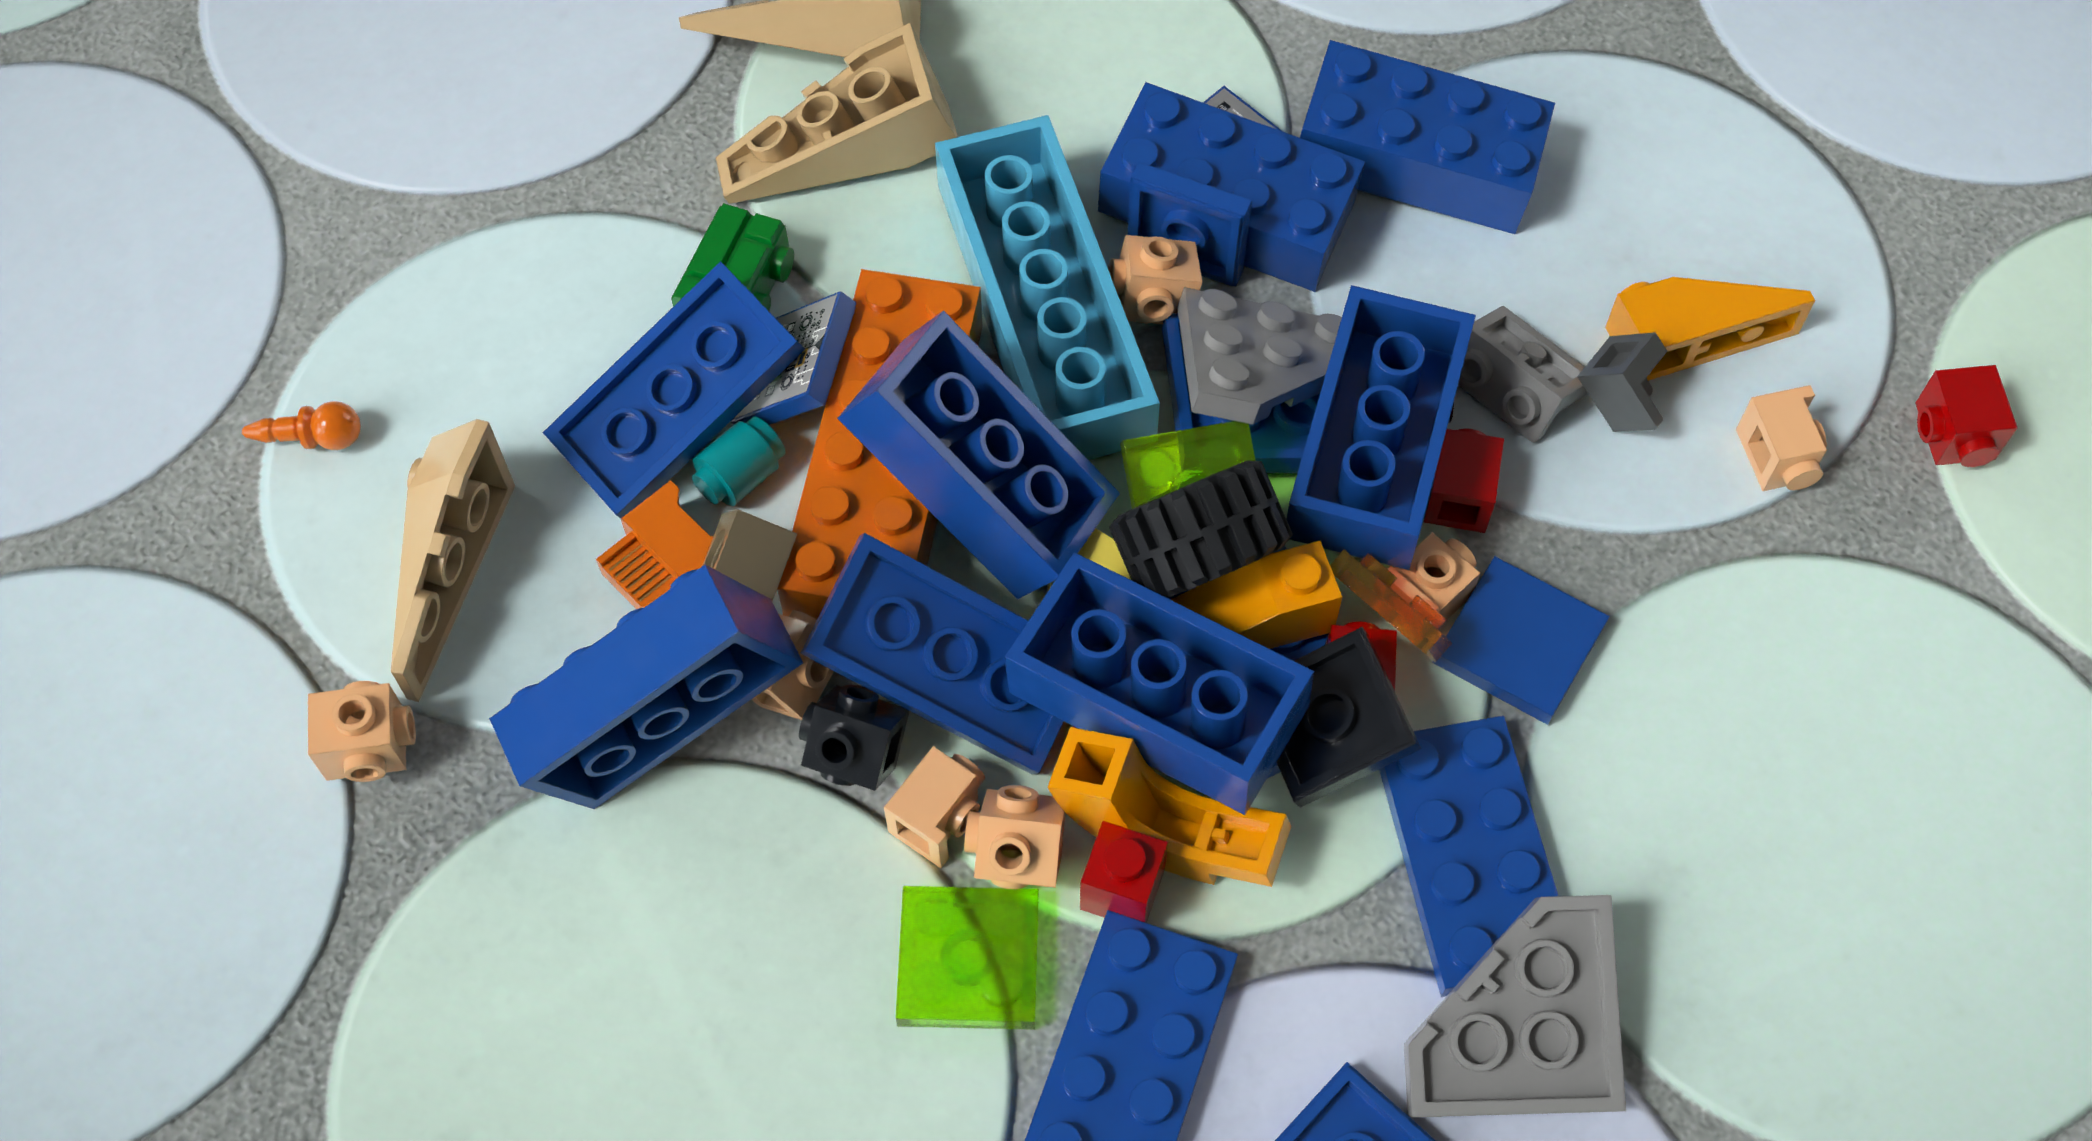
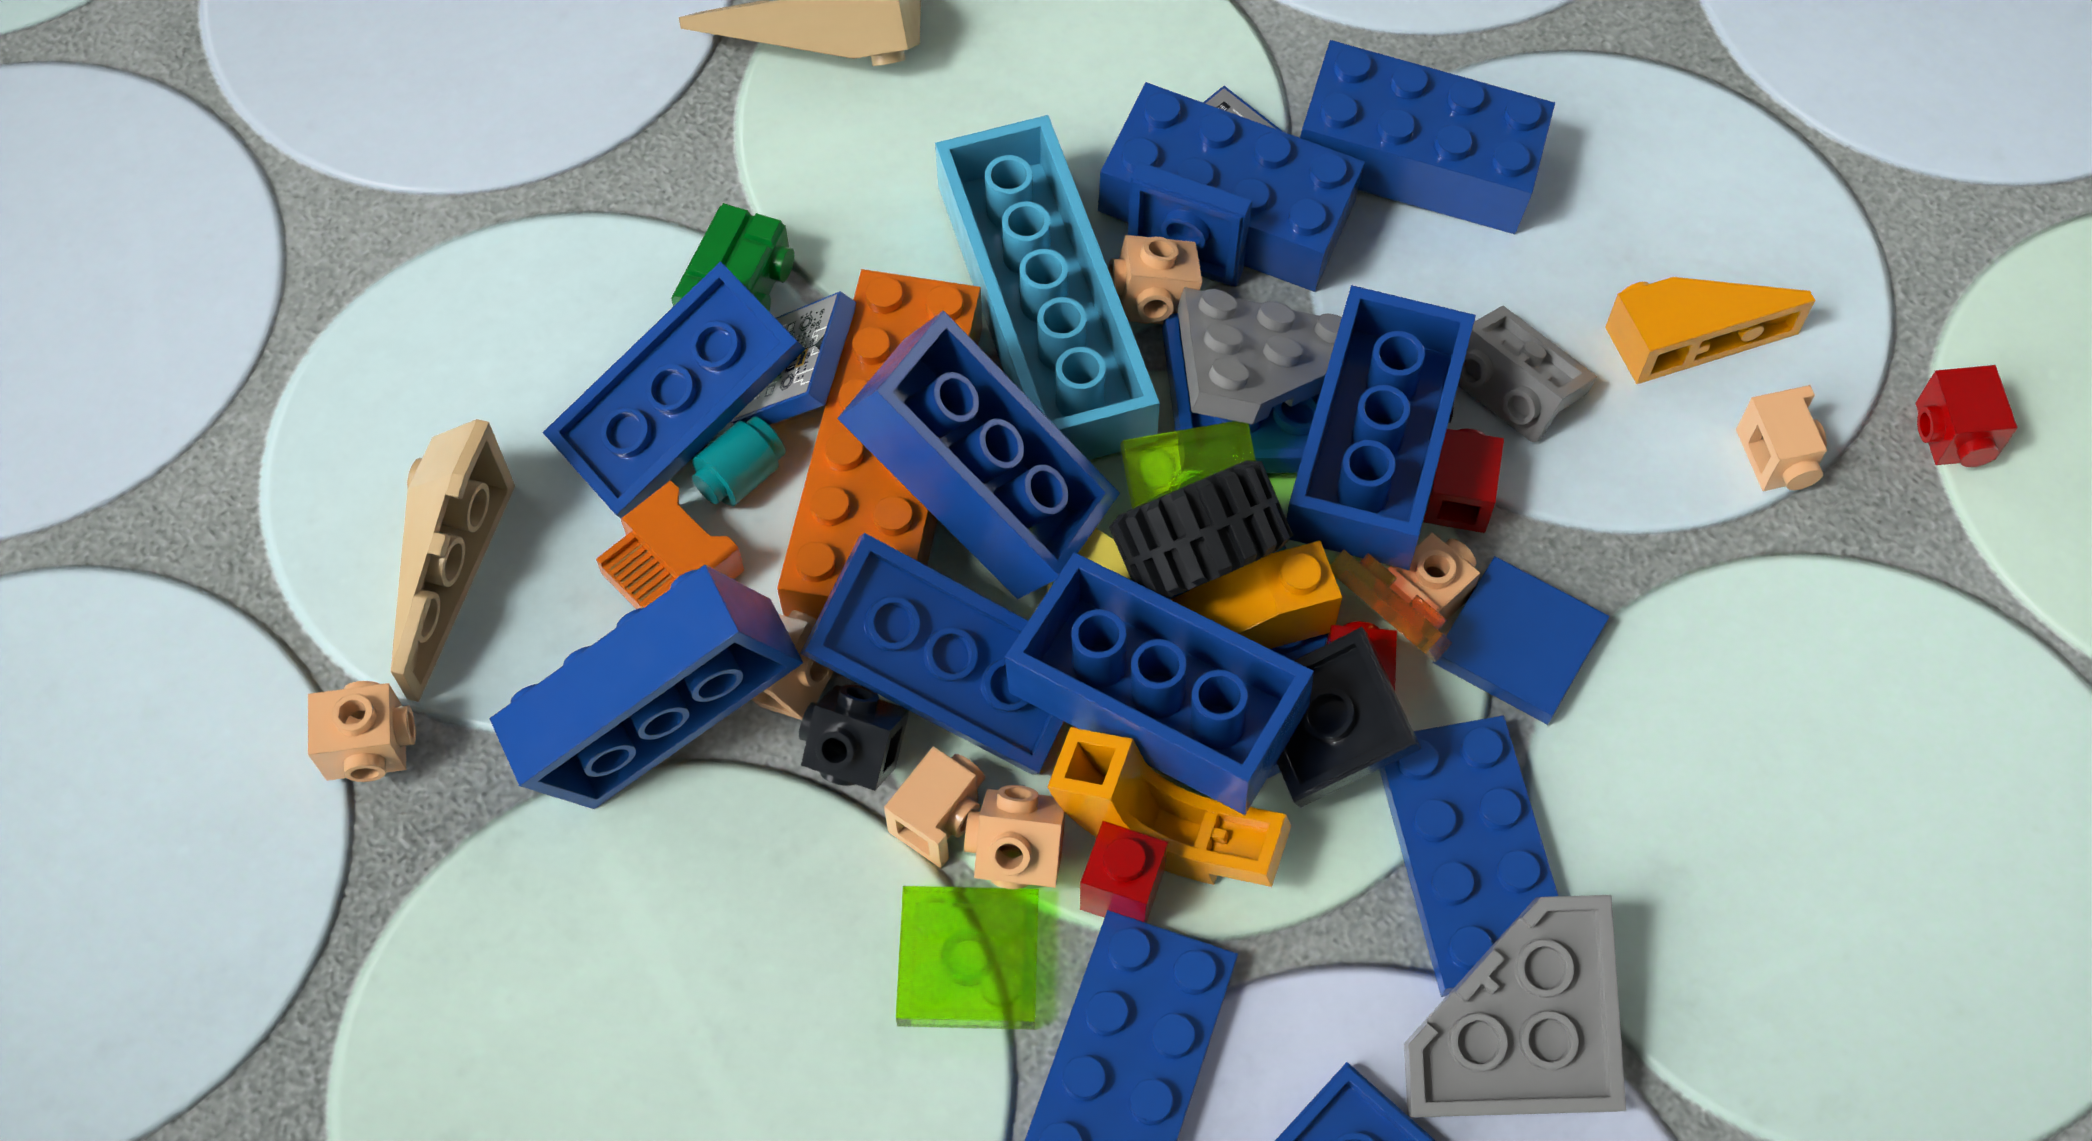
orange bar [242,401,361,450] -> none
dark tan brick [702,509,797,601] -> none
tan wedge [716,23,958,204] -> none
dark grey panel [1577,332,1667,432] -> none

